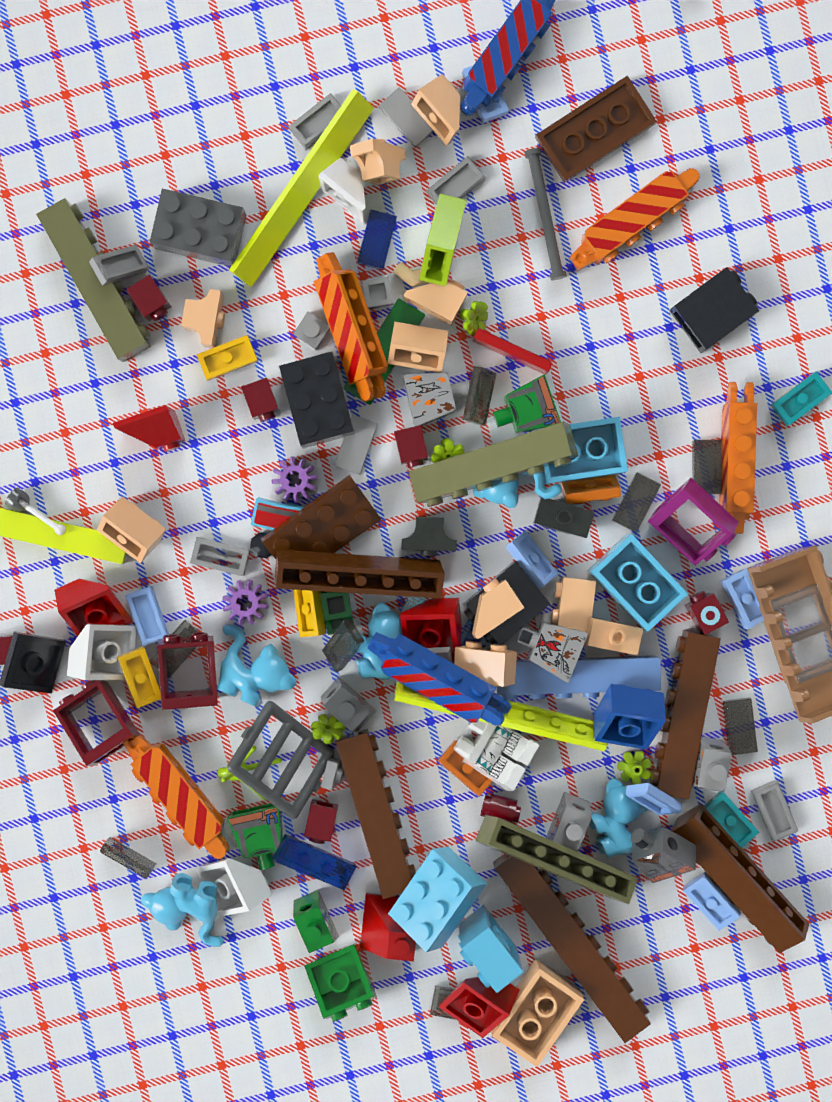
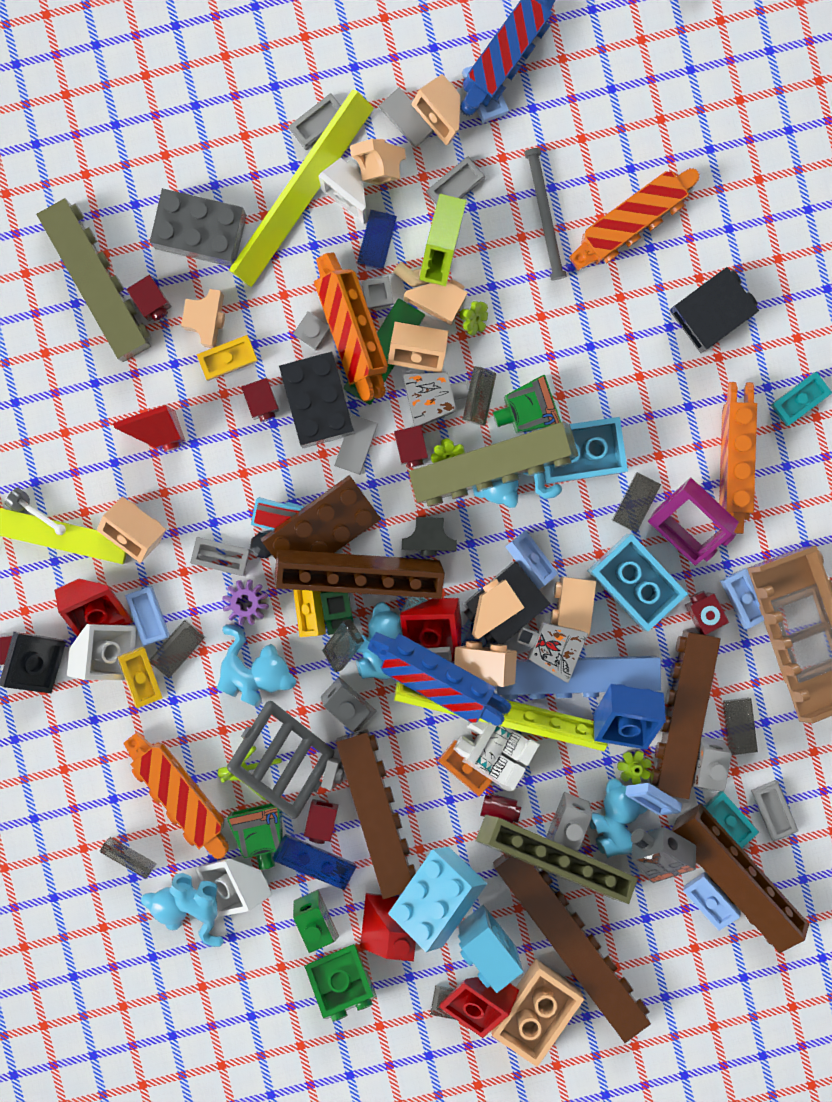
dark red window [53,680,140,766] -> none
light grey tile [89,245,150,286] -> none
dark red window [157,632,218,710] -> none
medium lavender gear [271,456,318,503] -> none
lime plant [311,714,346,744] -> none
red tile [472,328,553,375] -> none
pearl dark grey brick [533,497,594,538] -> none
reddish brown plate [535,75,657,183] -> none
orange plate [561,474,621,504] -> none
light nougat brick [584,617,643,655] -> none
clear smoke tile [692,440,721,494] -> none

